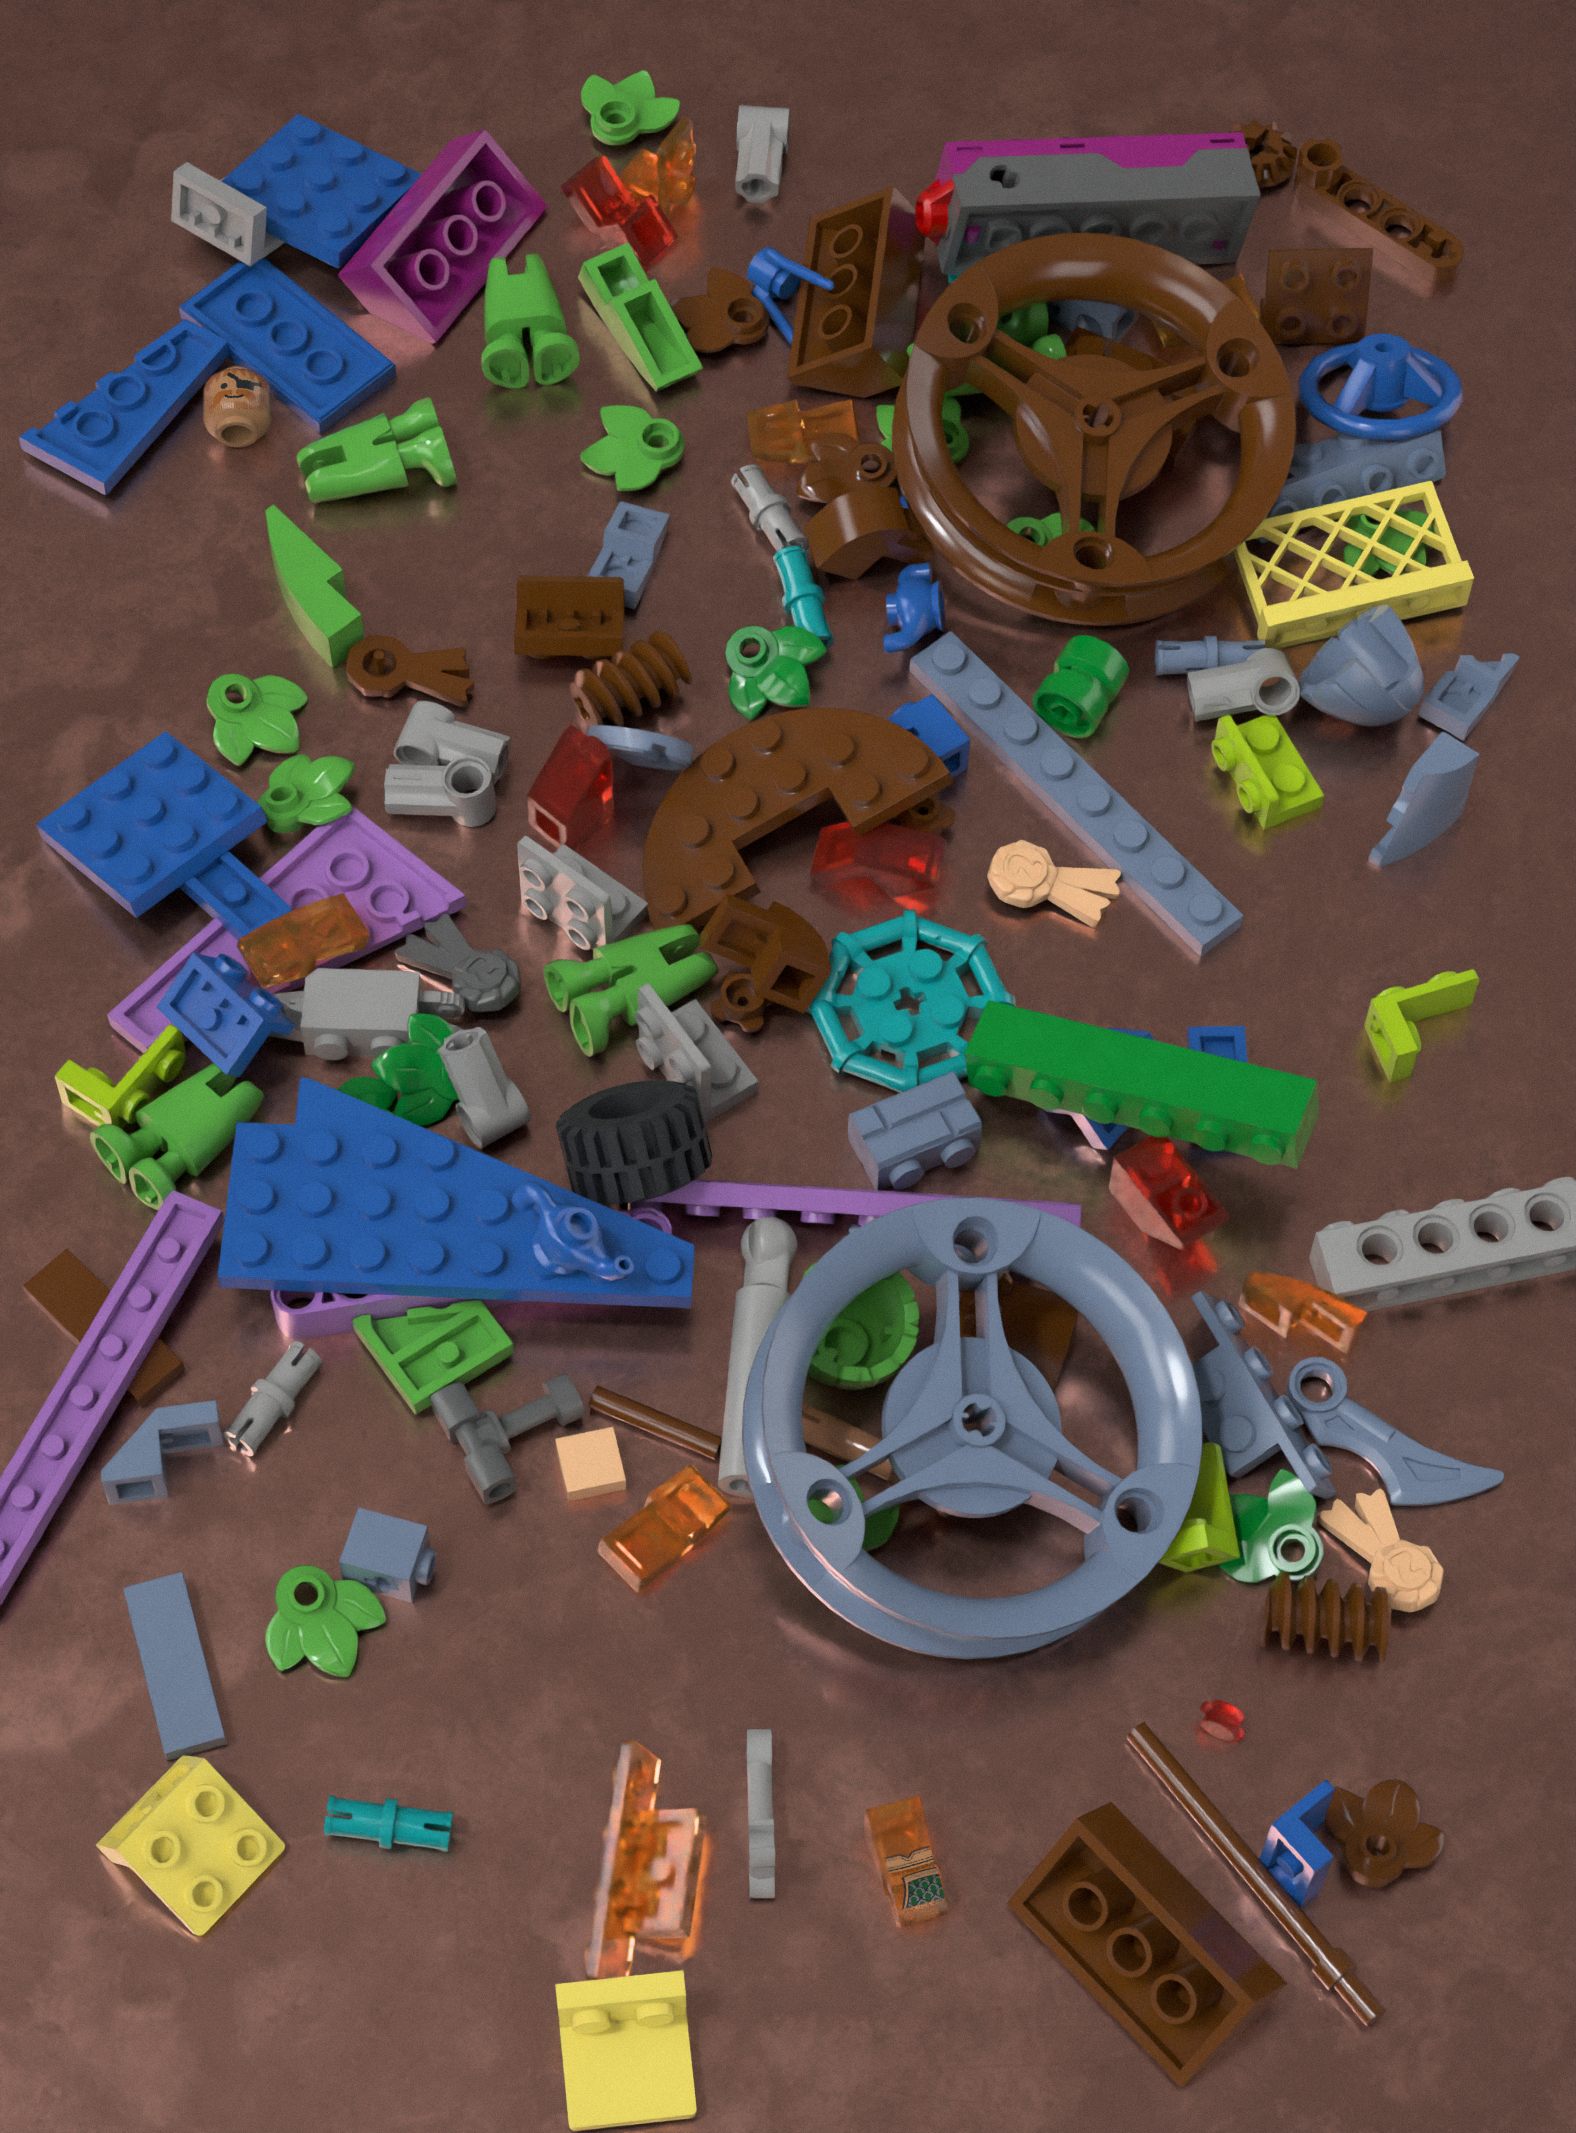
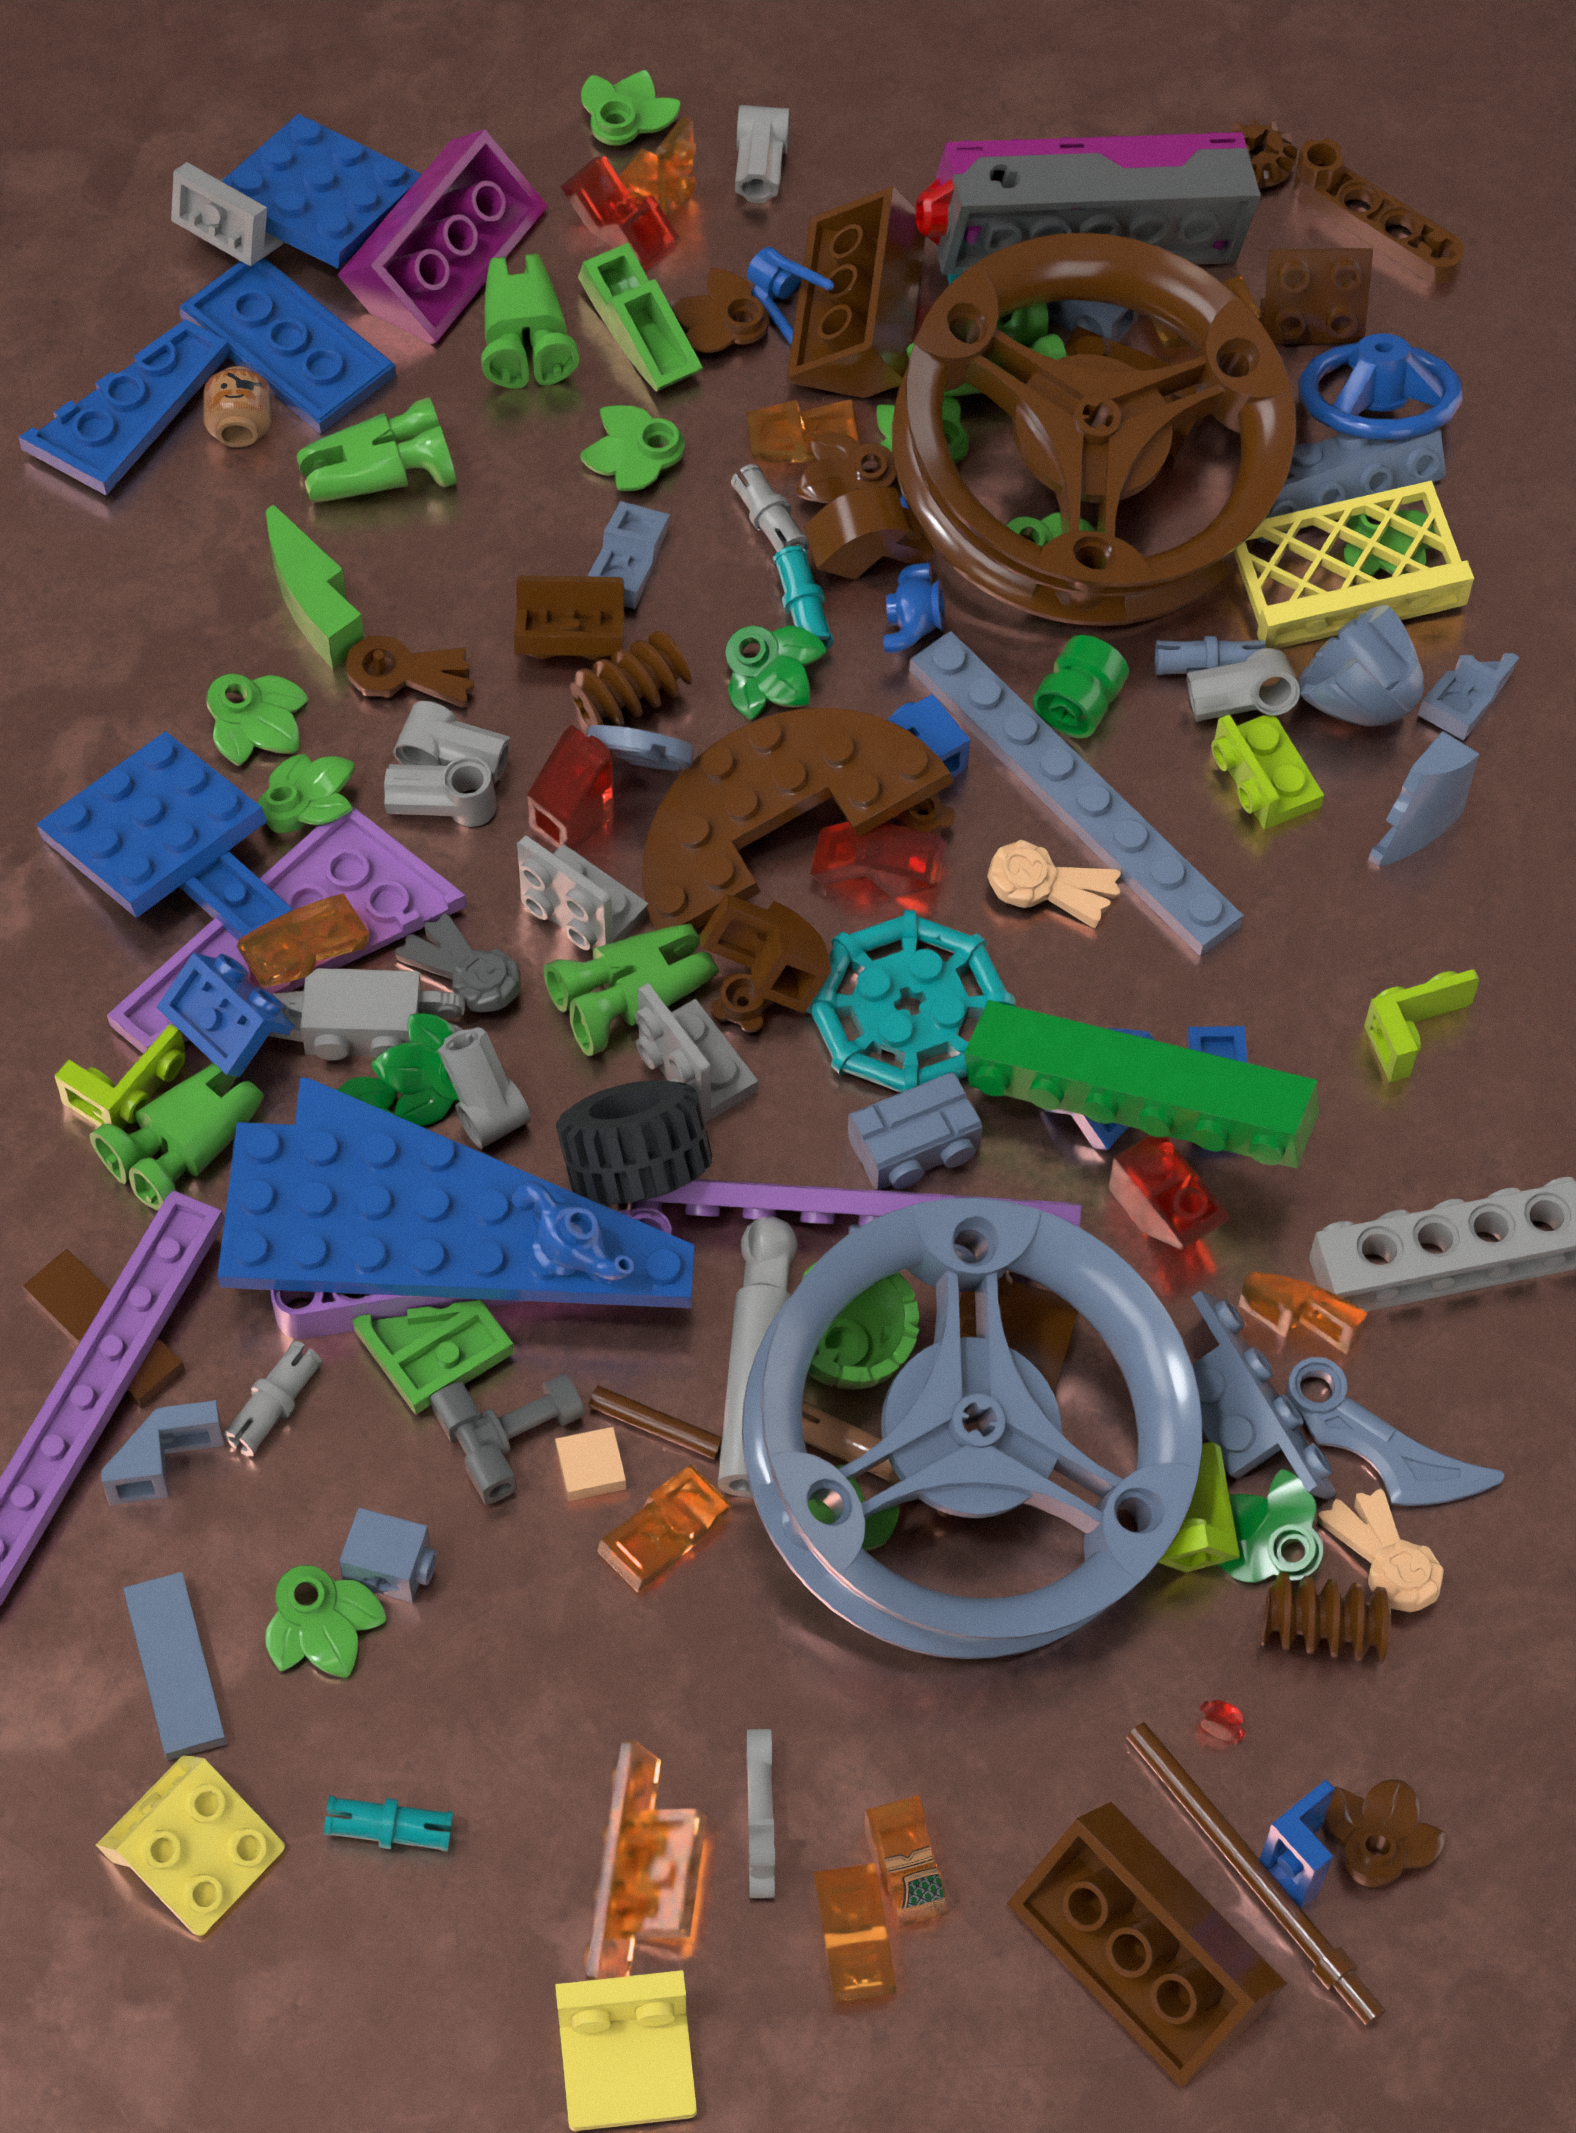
none -> clear orange slope [813,1863,897,2002]

